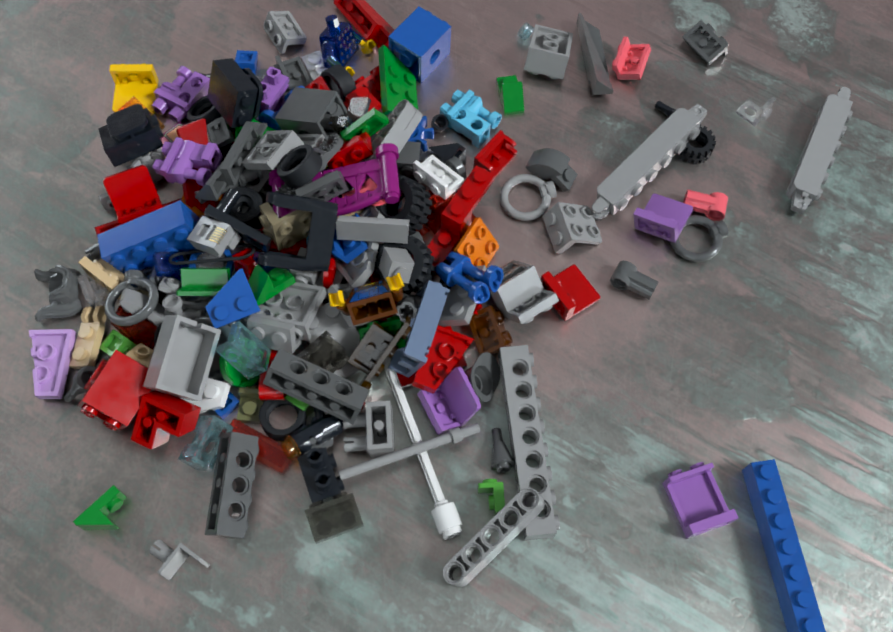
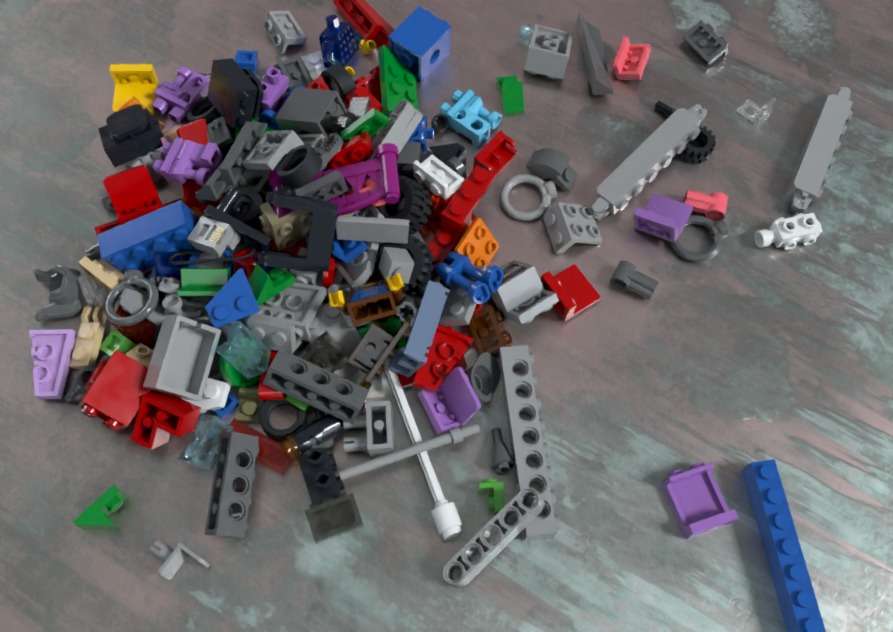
none -> white brick [754,213,822,250]

